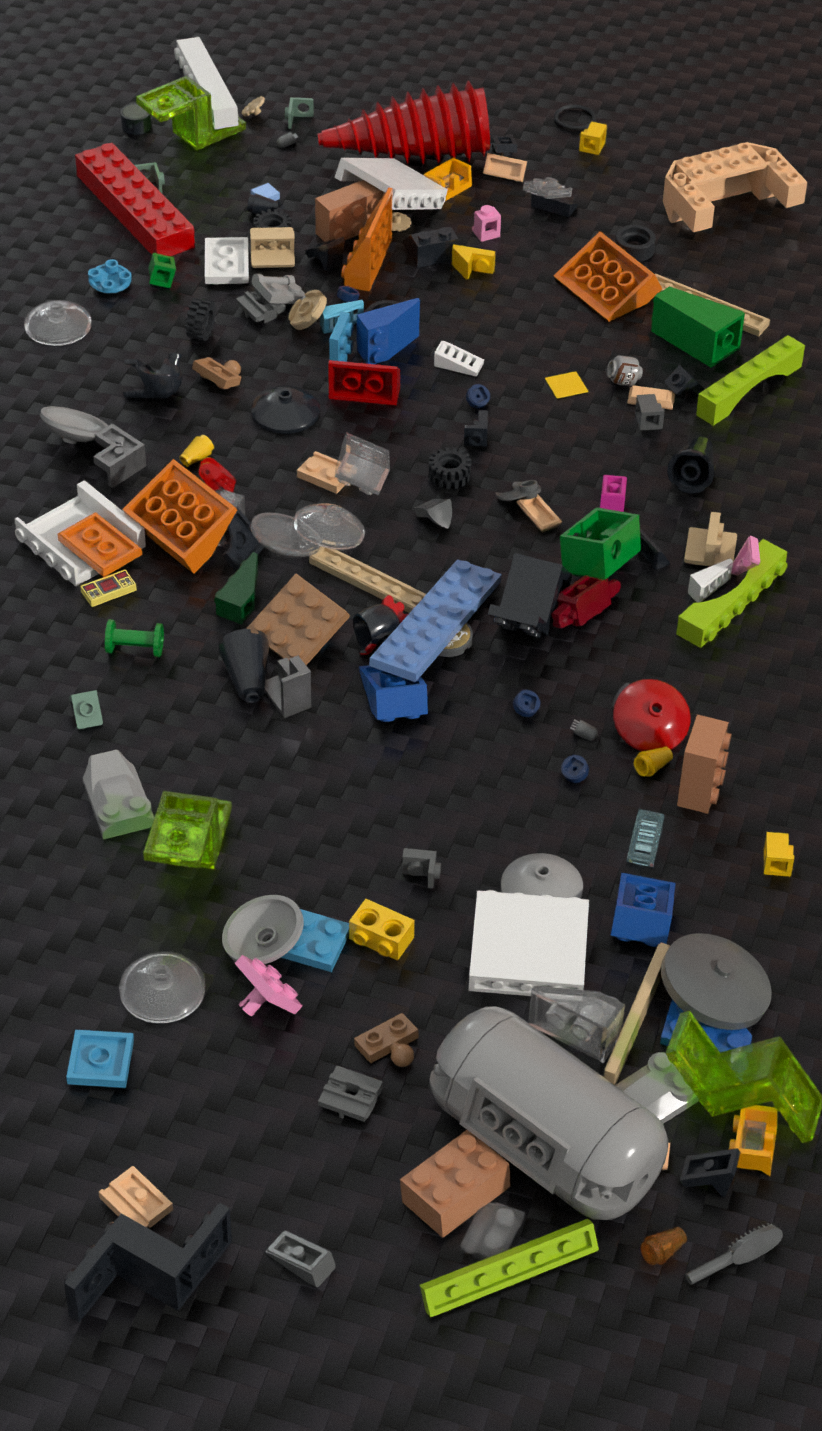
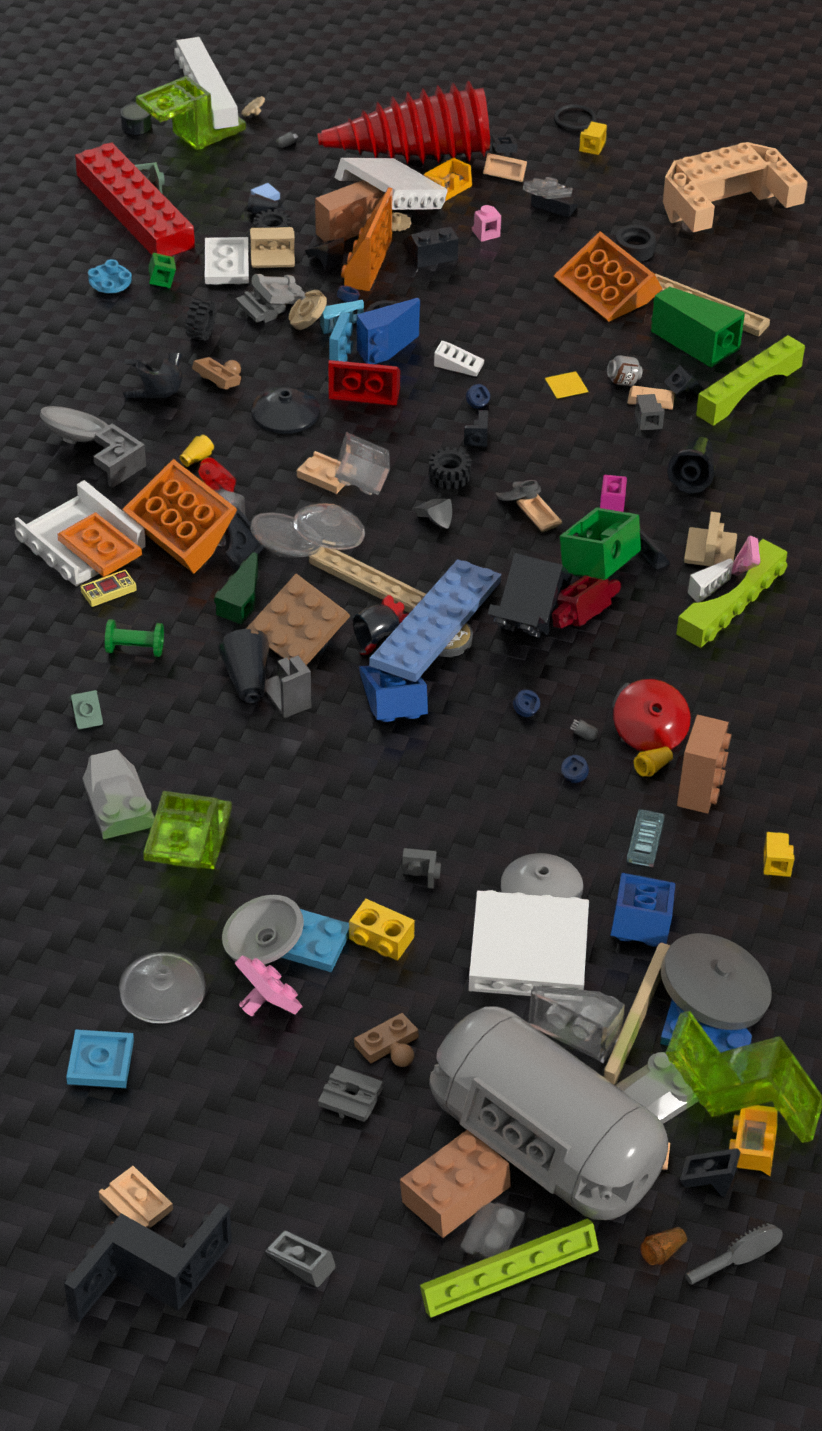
clear dish [24,300,91,346] -> none
sand green bracket [285,97,314,129] -> none
yellow slope [452,244,496,280] -> none

